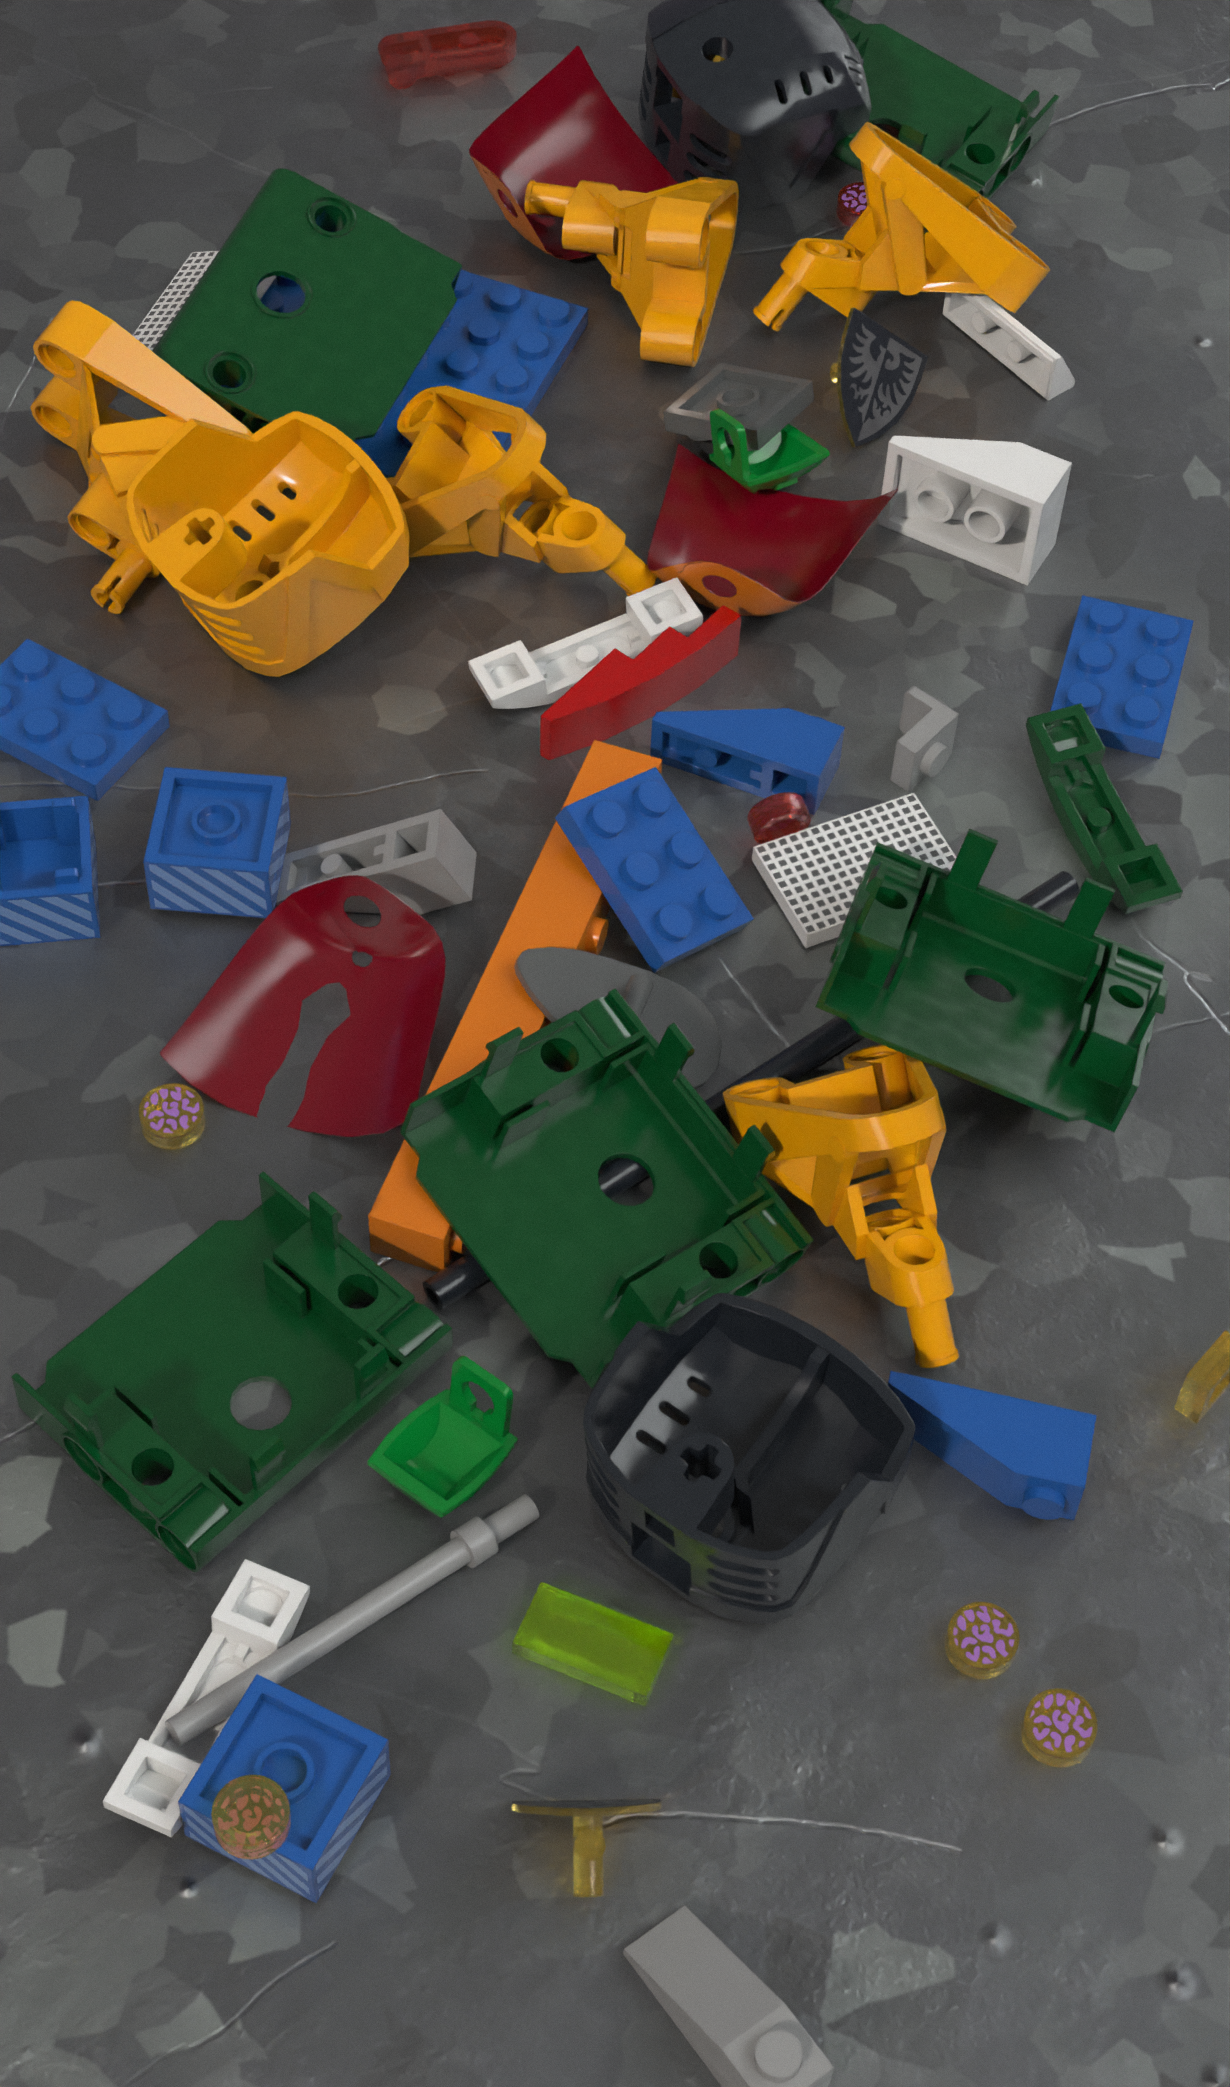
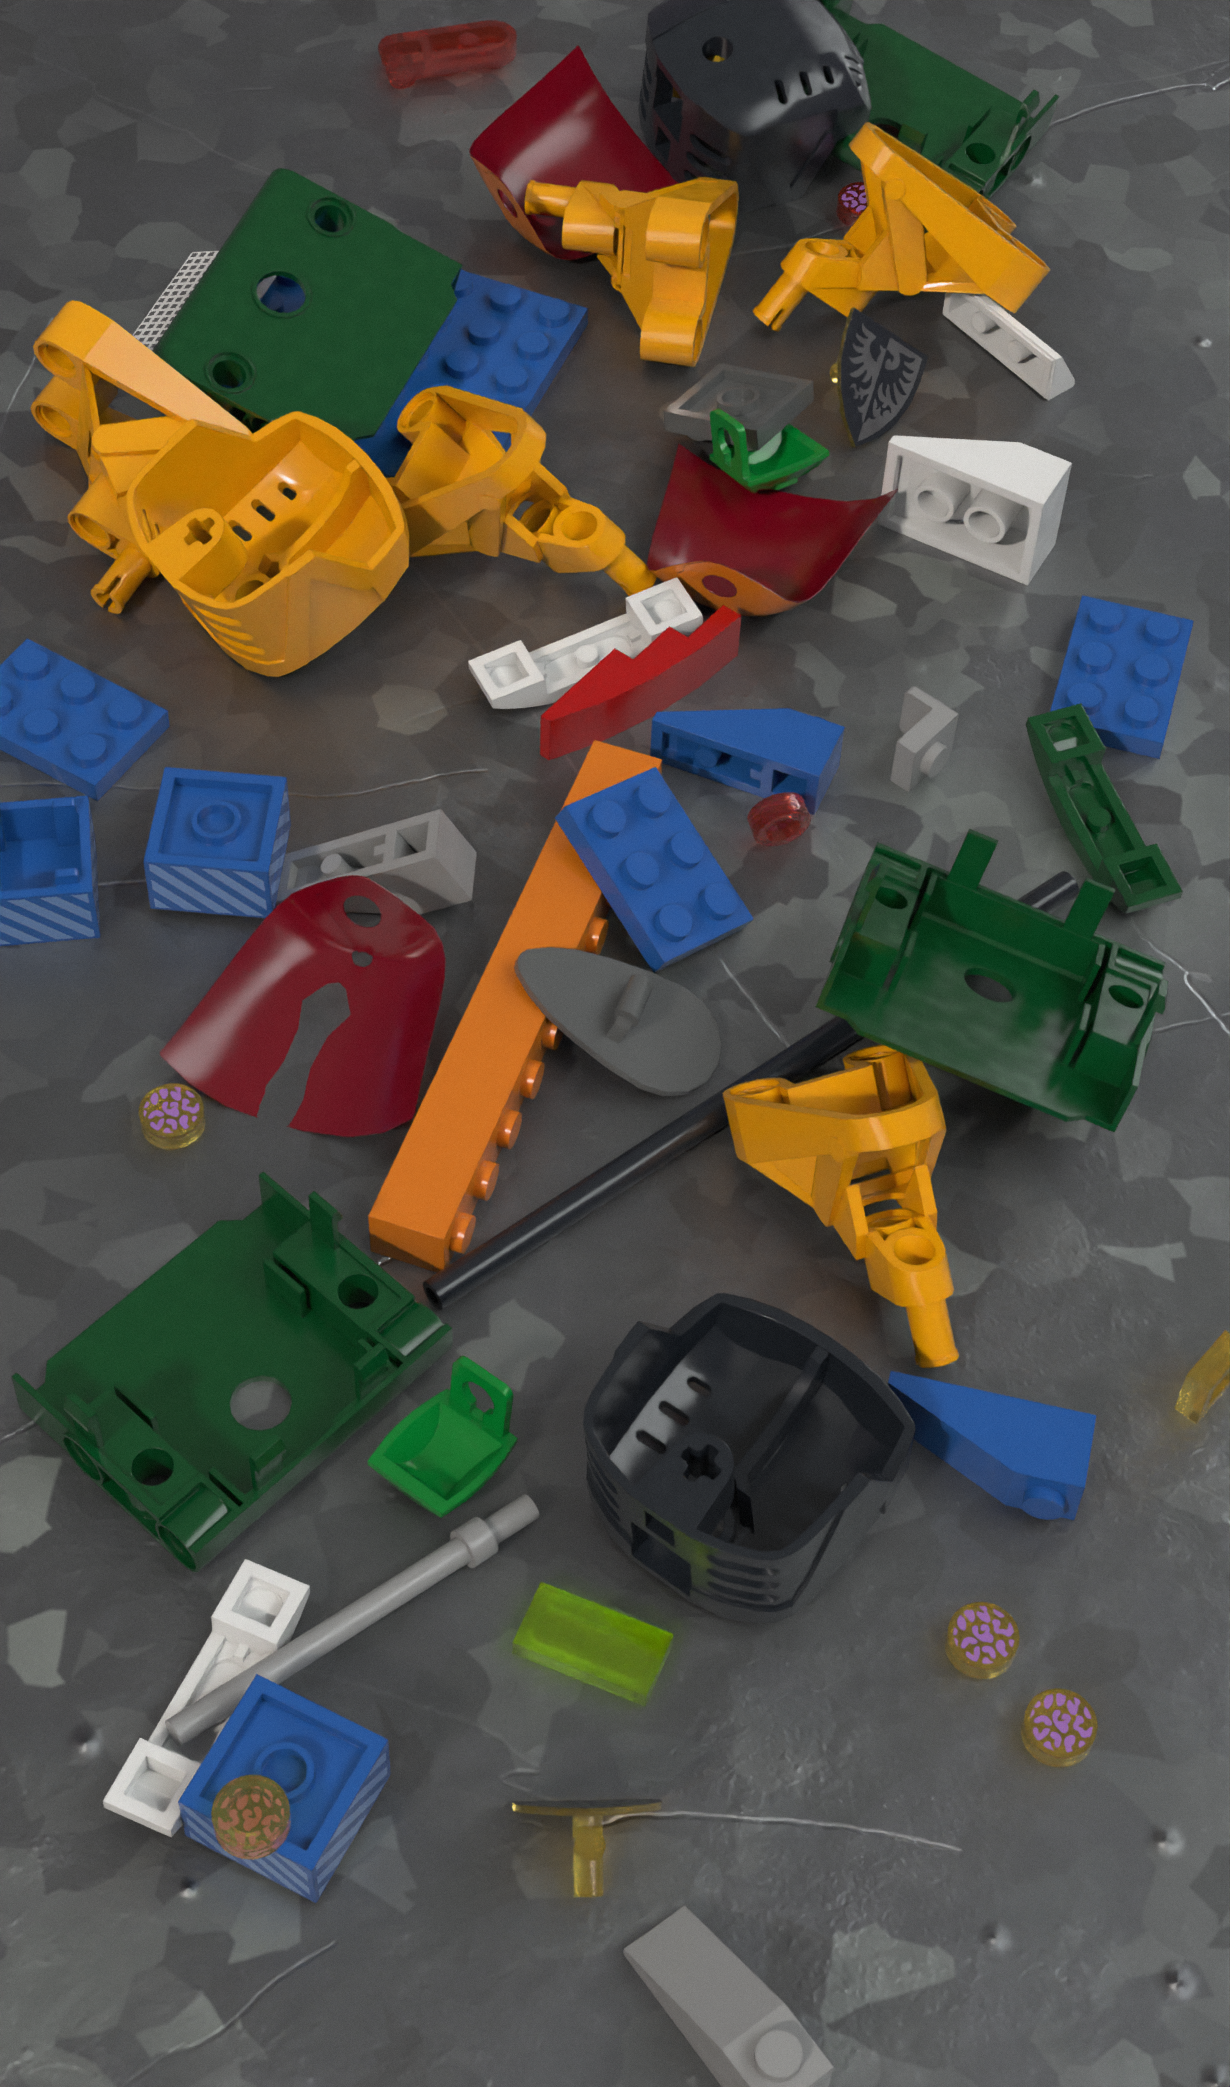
dark green piece [400,988,813,1389] -> none
white tile [752,793,956,948] -> none

